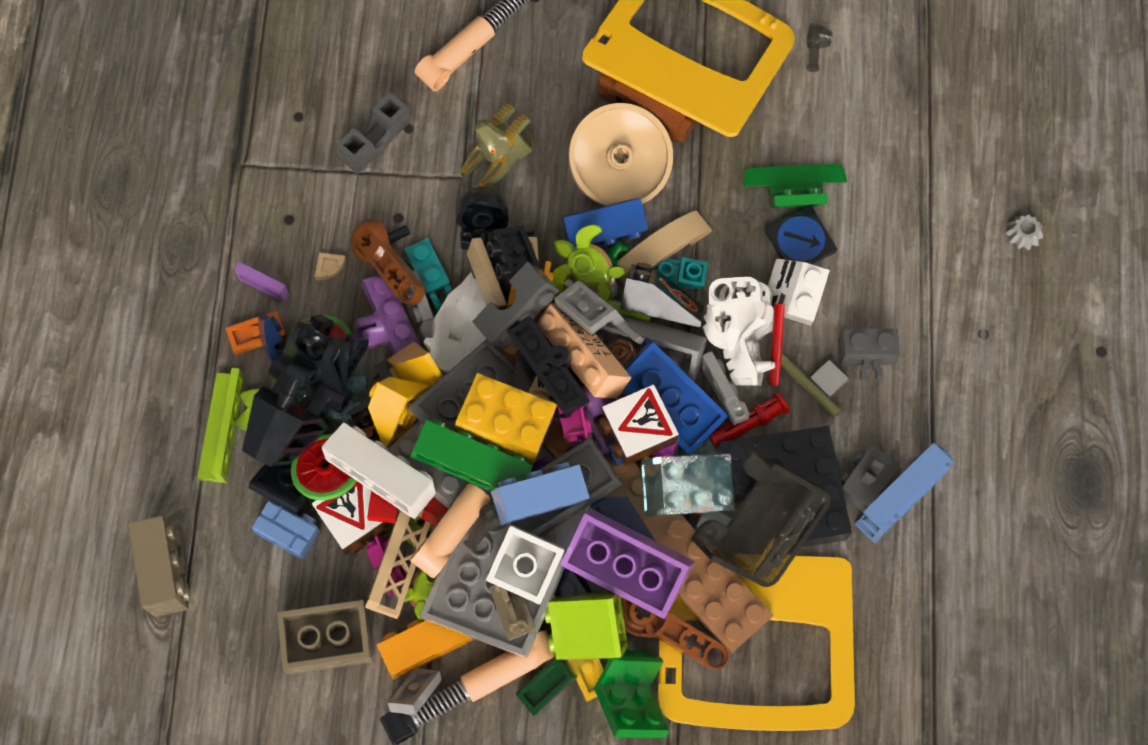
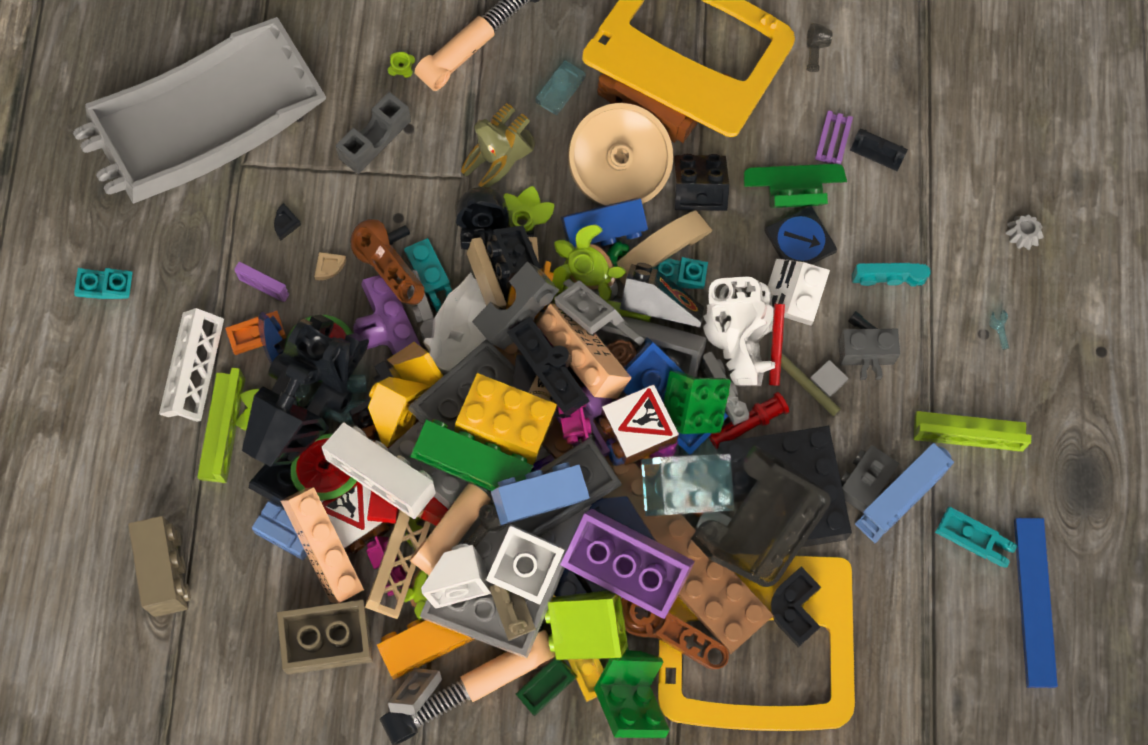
none -> light grey hinge [73,17,326,204]
none -> teal slope [74,268,133,299]
none -> white fence [159,308,224,422]
none -> black tile [274,203,301,241]
none -> light nougat brick [281,487,364,603]
none -> lime plate [388,52,415,78]
none -> white slope [421,544,491,609]
none -> lime plate [504,186,554,231]
none -> clear light blue tile [535,60,586,116]
none -> green bracket [663,371,731,434]
none -> black bracket [674,153,730,211]
none -> black plate [771,566,821,648]
none -> medium lavender tile [815,111,853,165]
none -> black piece [848,311,878,329]
none -> black hinge [850,128,908,172]
none -> teal hinge [852,263,931,287]
none -> lime fence [914,411,1032,452]
none -> teal hinge [935,506,1017,568]
none -> clear light blue hand [989,310,1009,350]
none -> blue tile [1014,518,1058,688]

